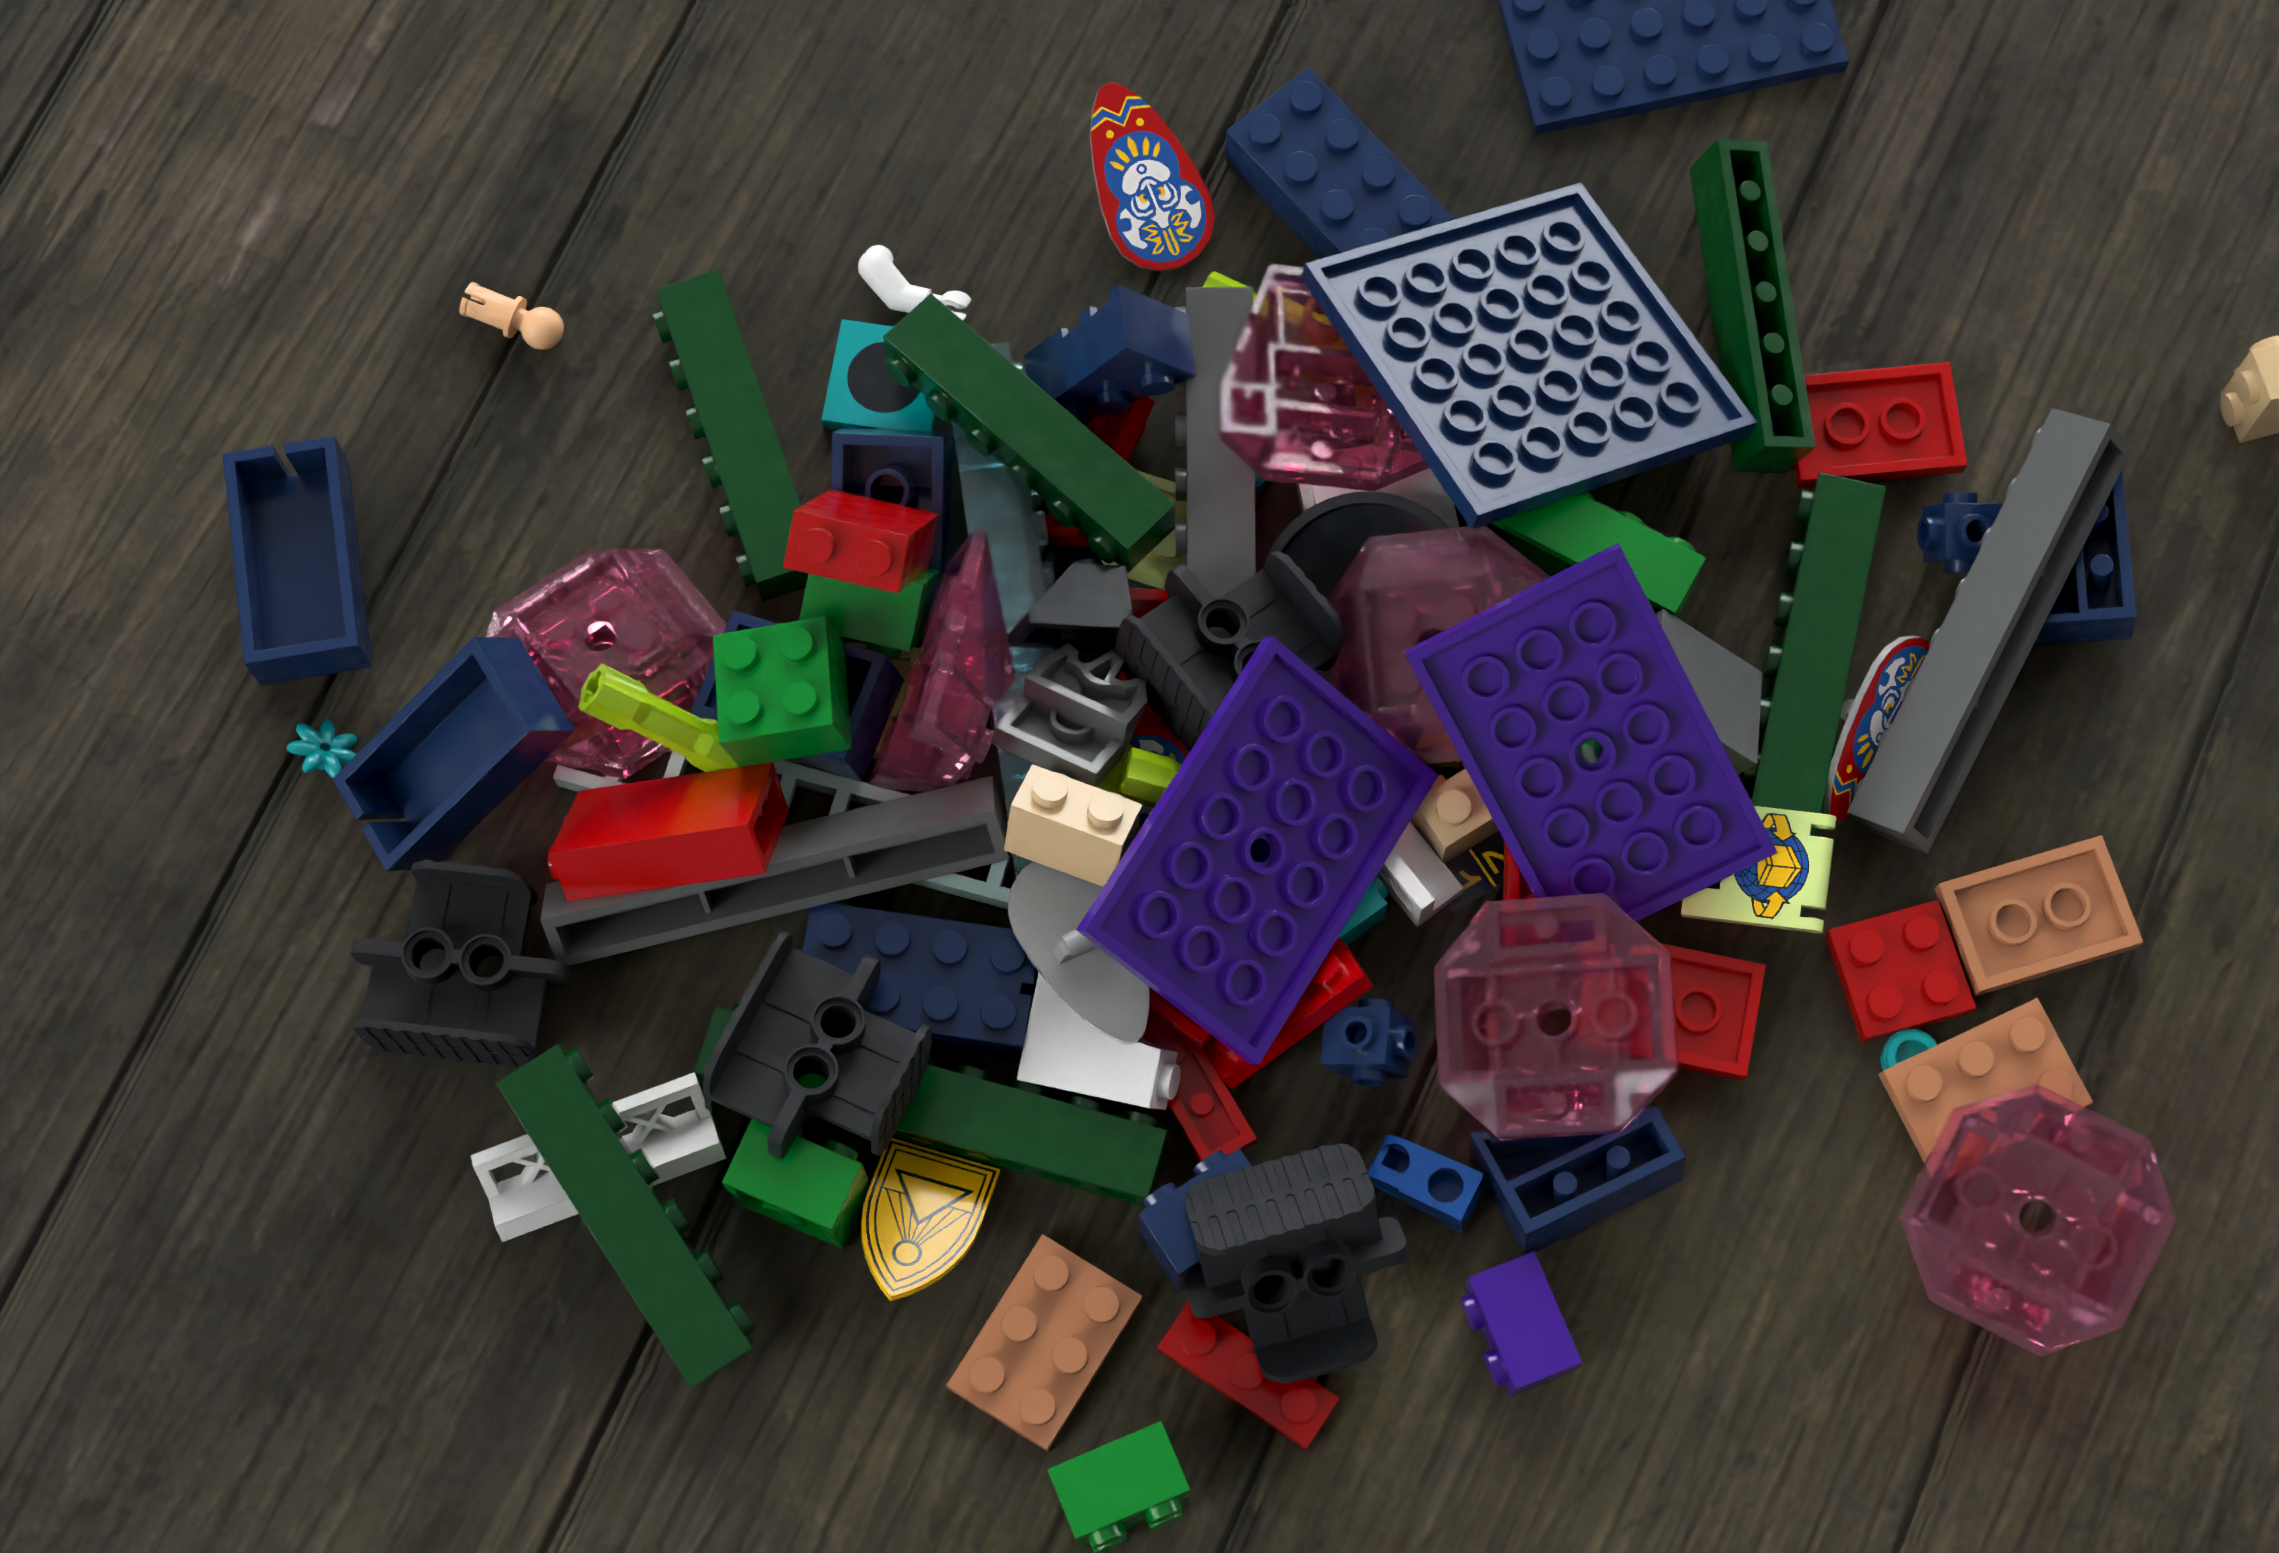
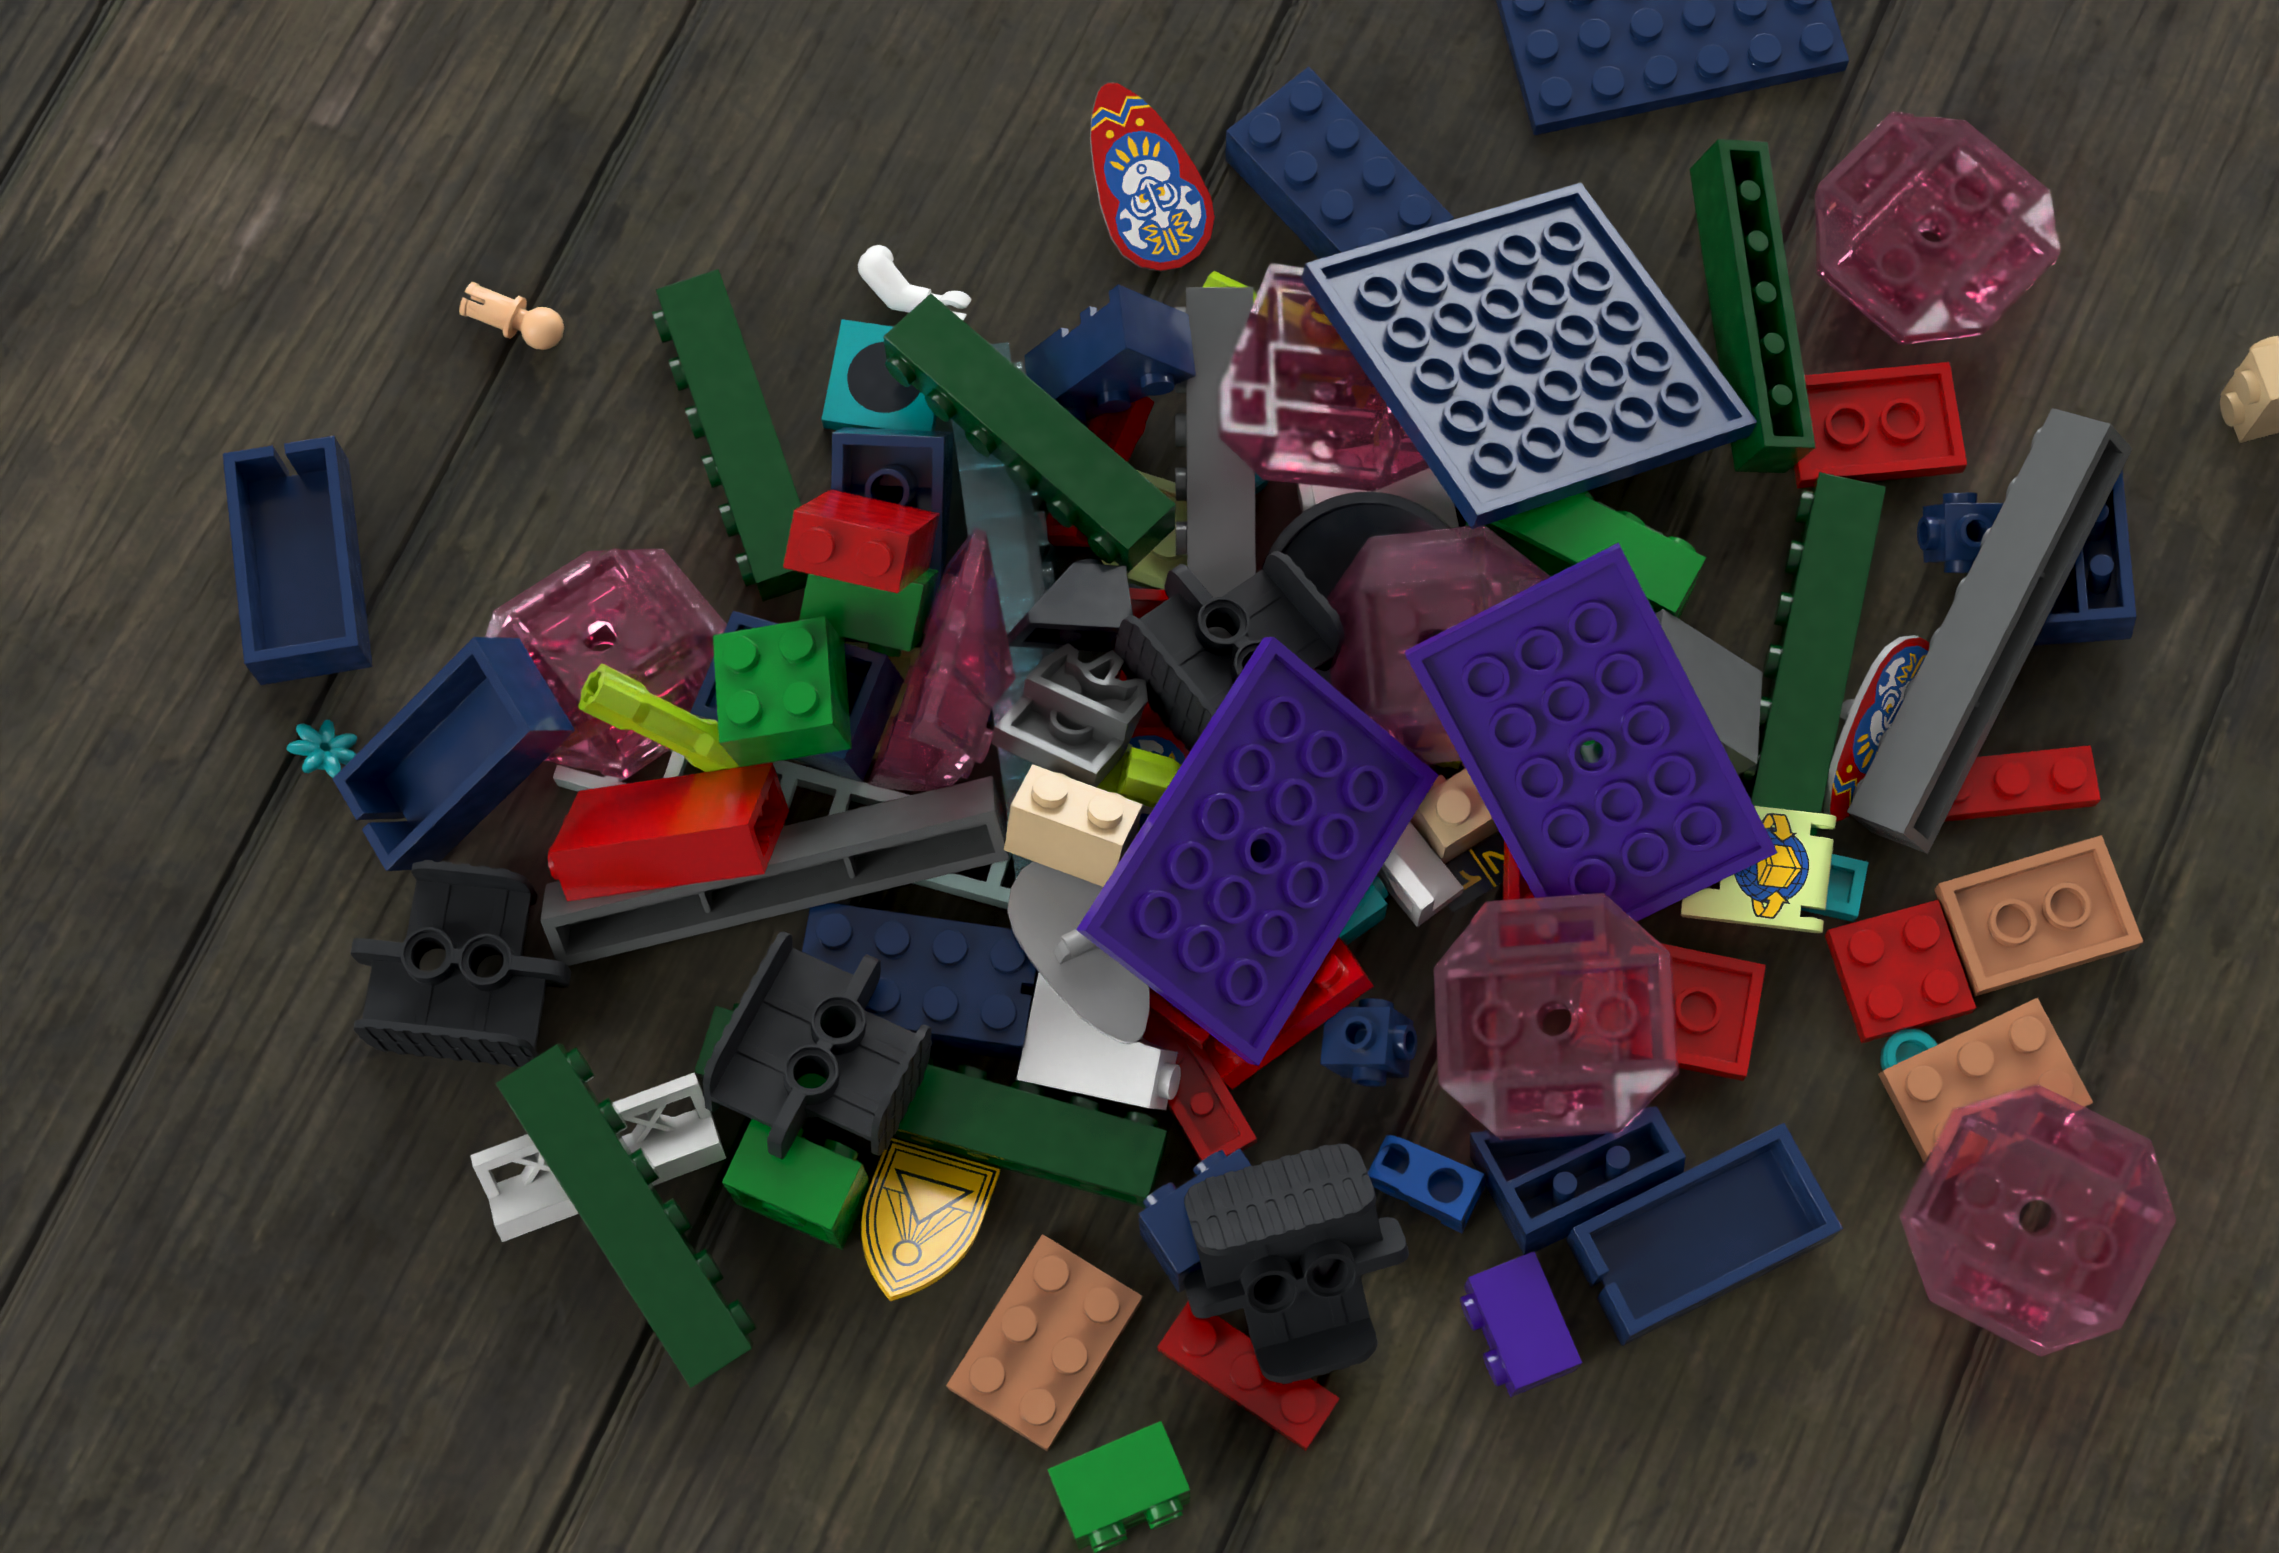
none -> dark blue piece [1566,1123,1843,1346]
none -> teal plate [1801,854,1868,922]
none -> clear pink piece [1815,111,2061,345]
none -> red plate [1944,745,2101,822]

